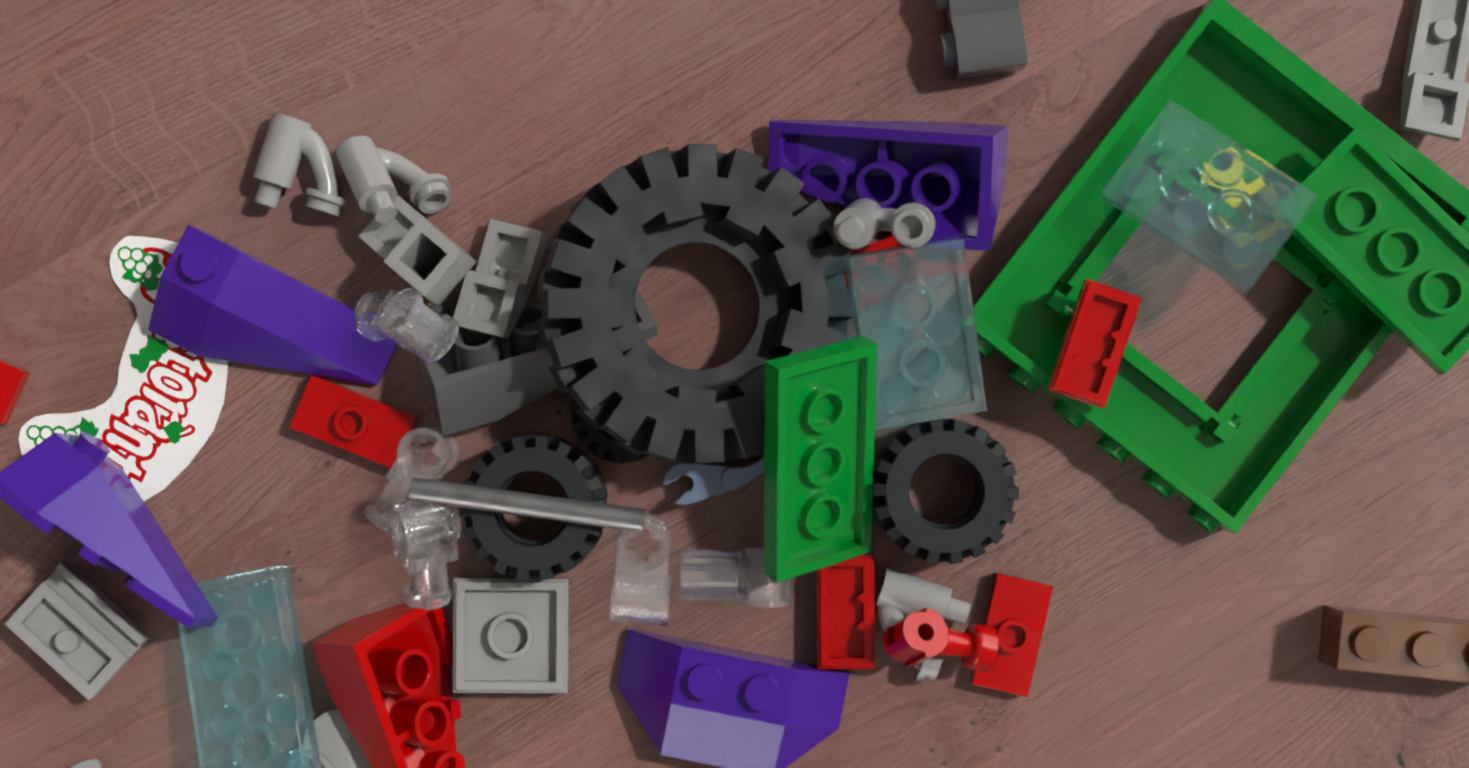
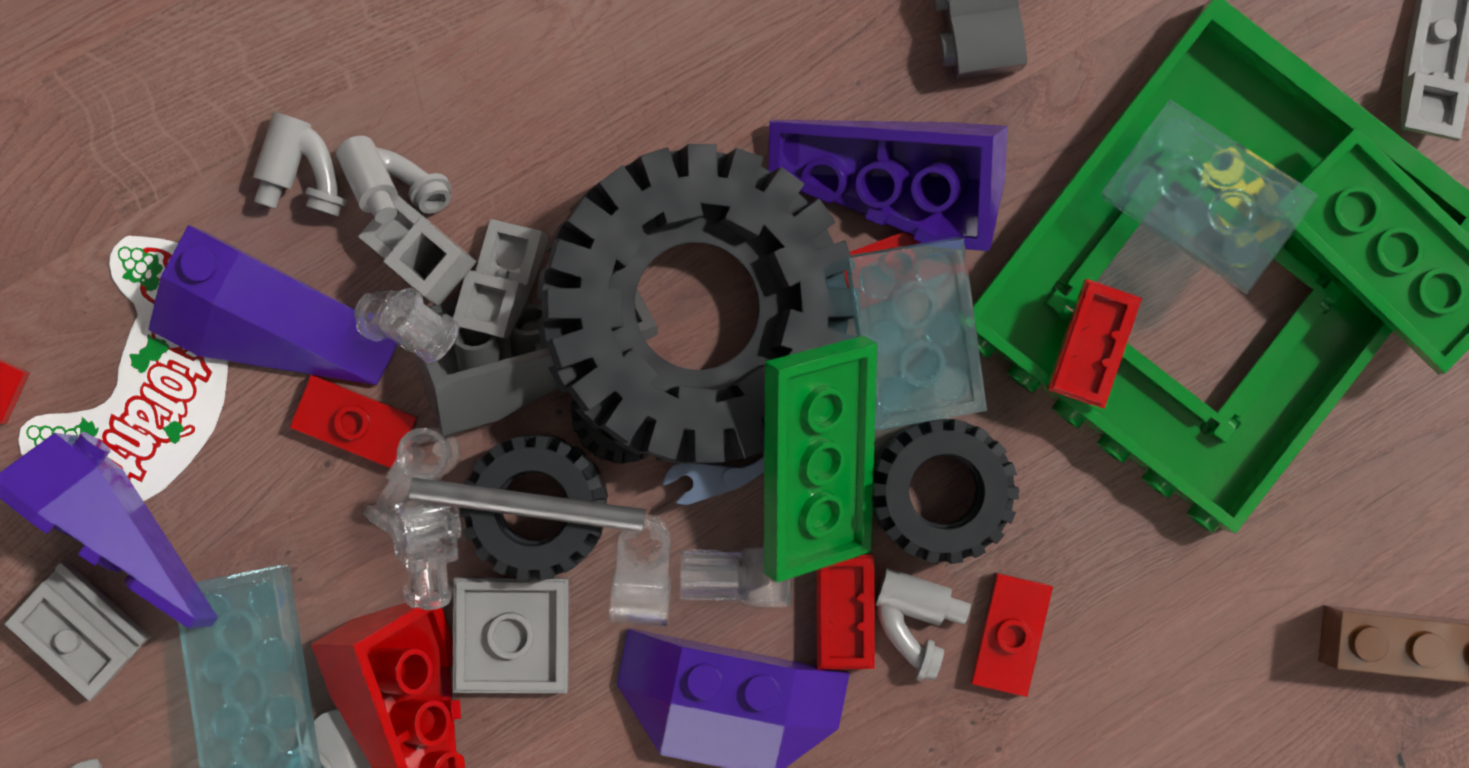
light grey plant [834,198,935,249] -> none
red leg [883,607,999,672] -> none

